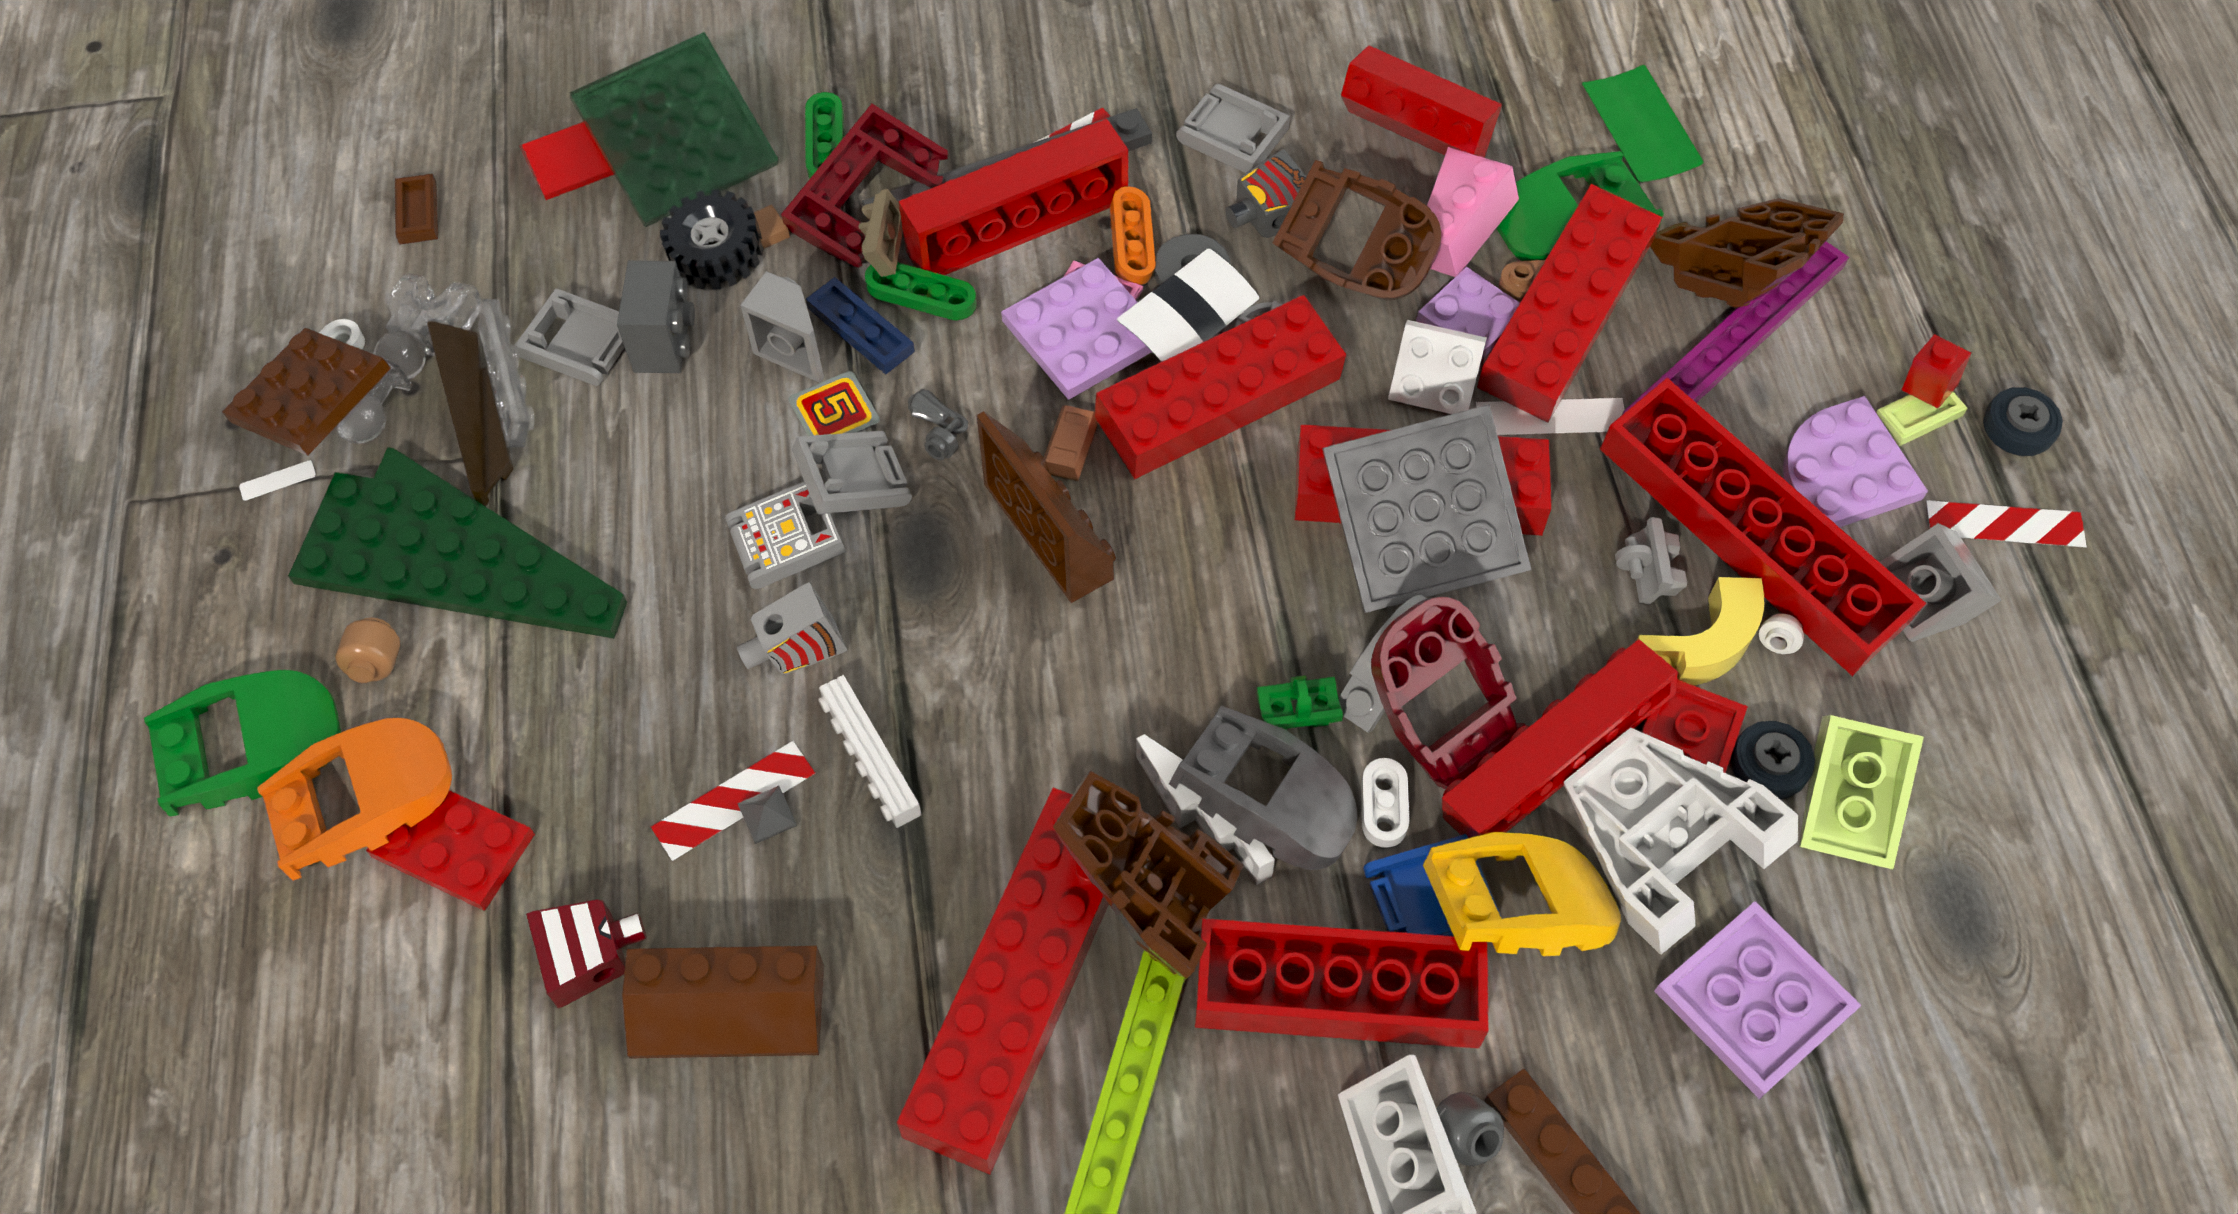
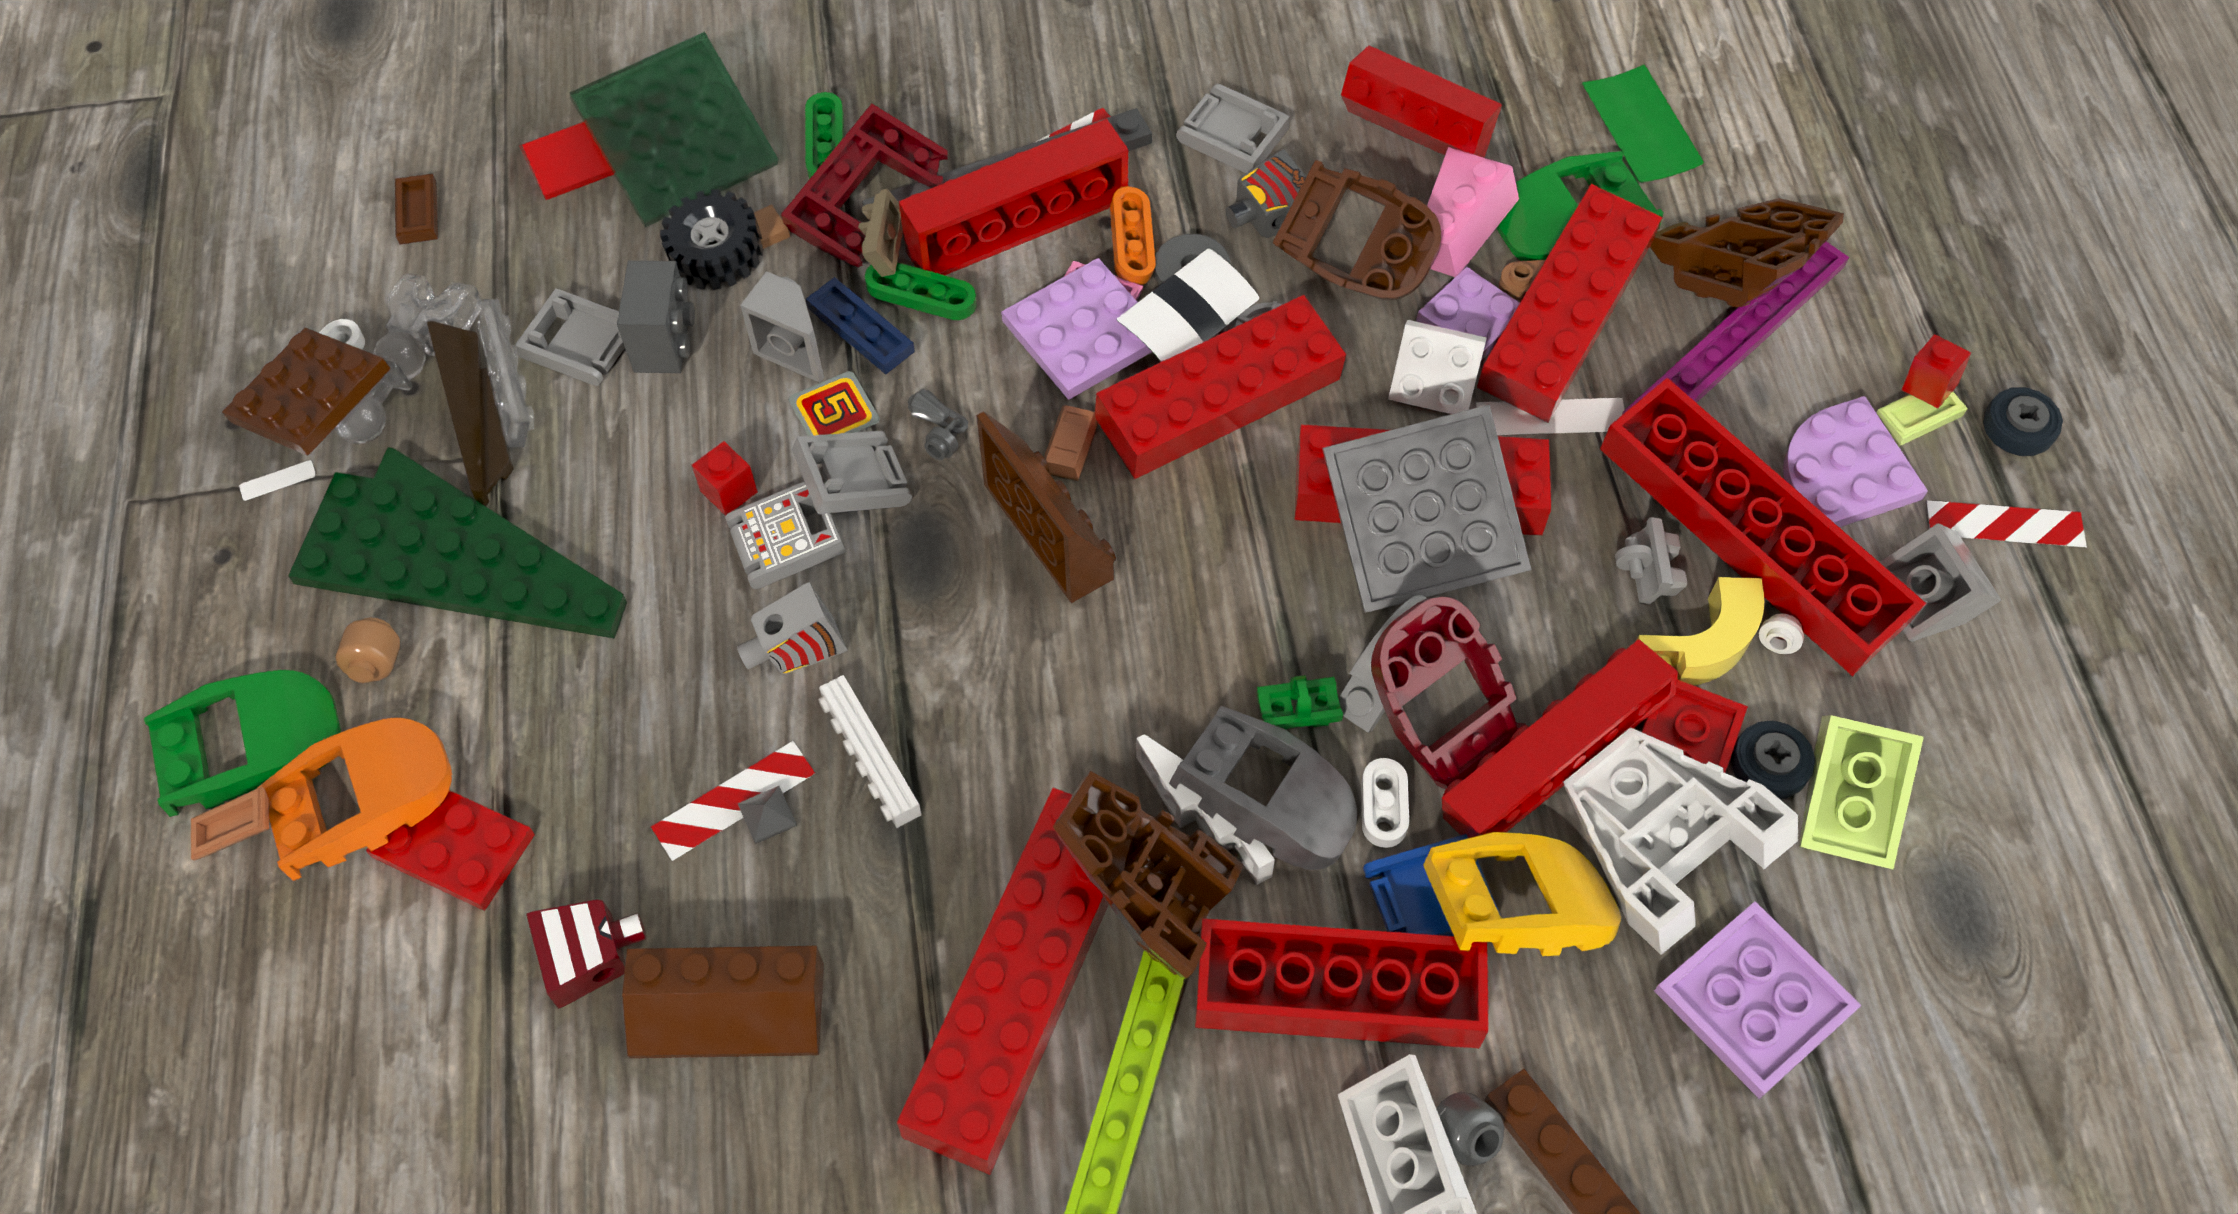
none -> nougat tile [191,787,269,860]
none -> red brick [692,441,758,516]

